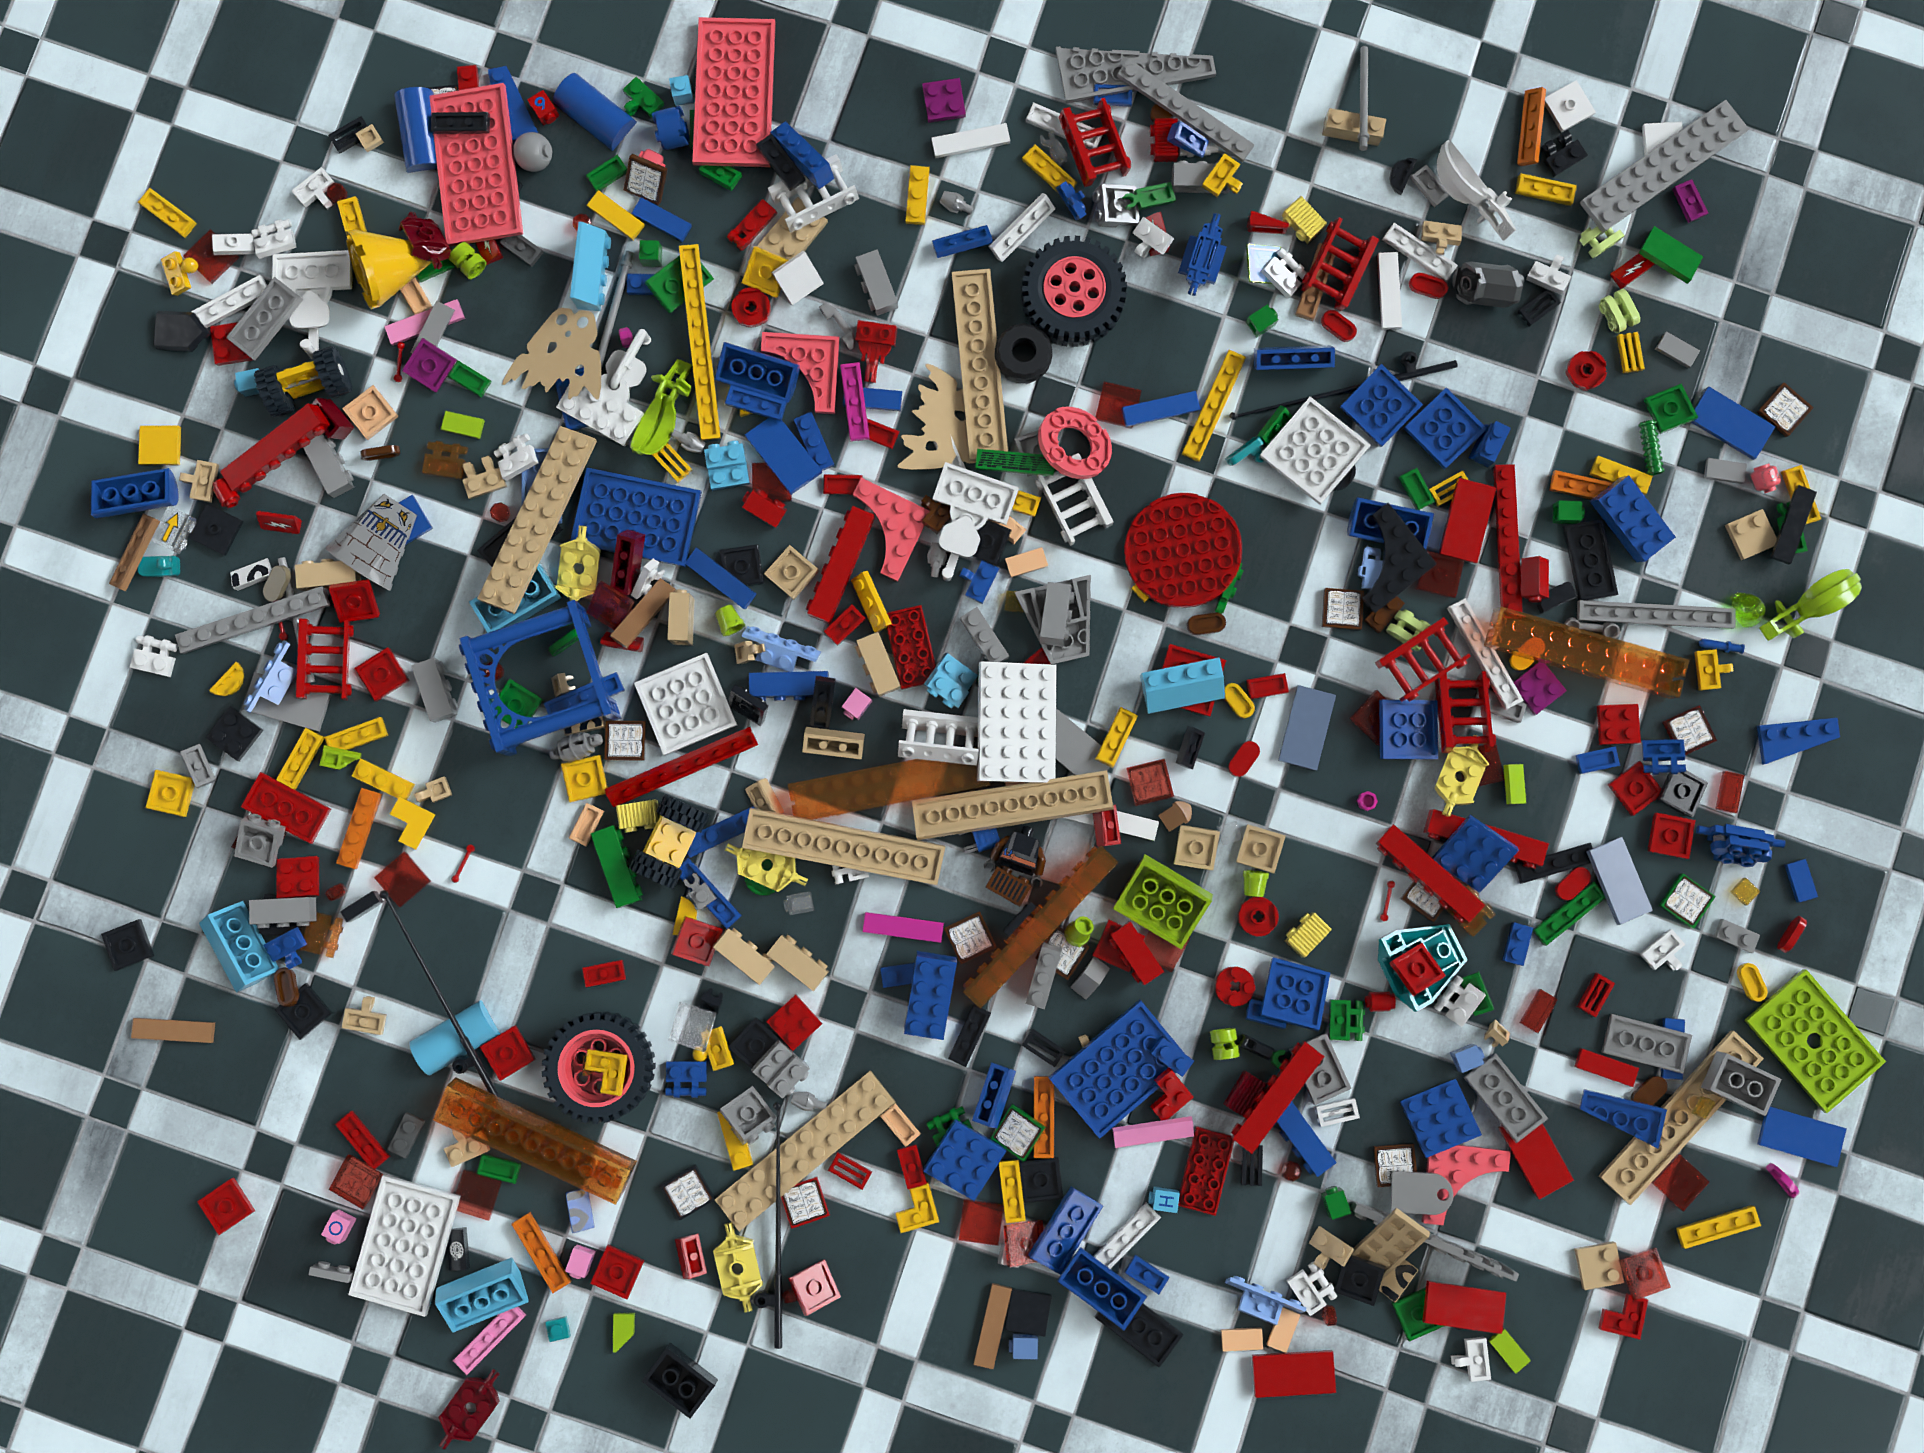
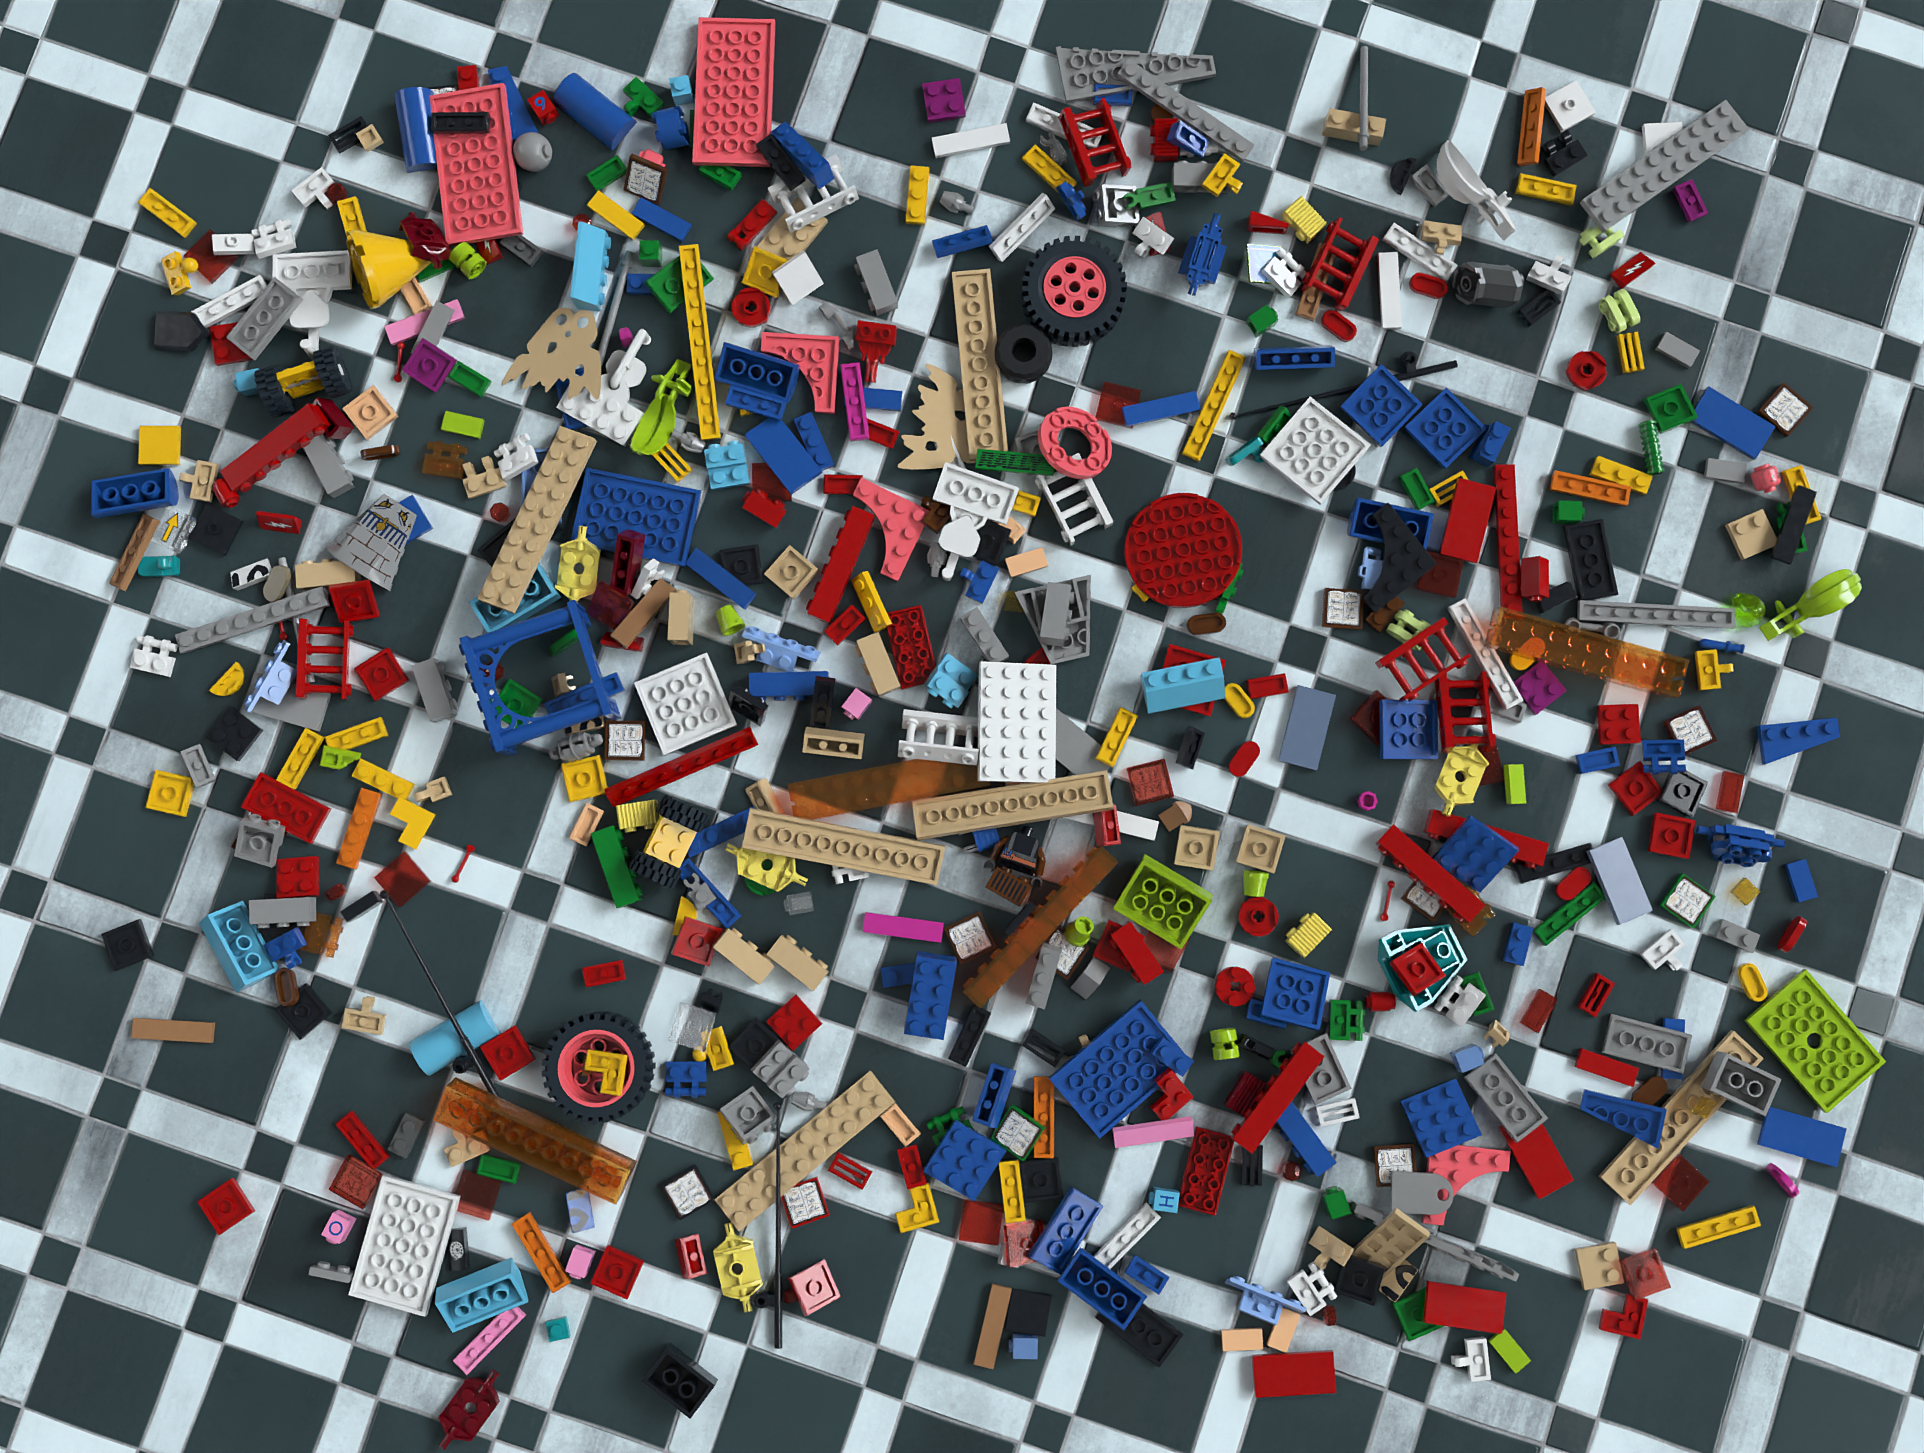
lime tile [613,1313,635,1353] -> none
blue brick [1590,475,1676,562] -> none
green tile [1639,226,1703,284] -> none

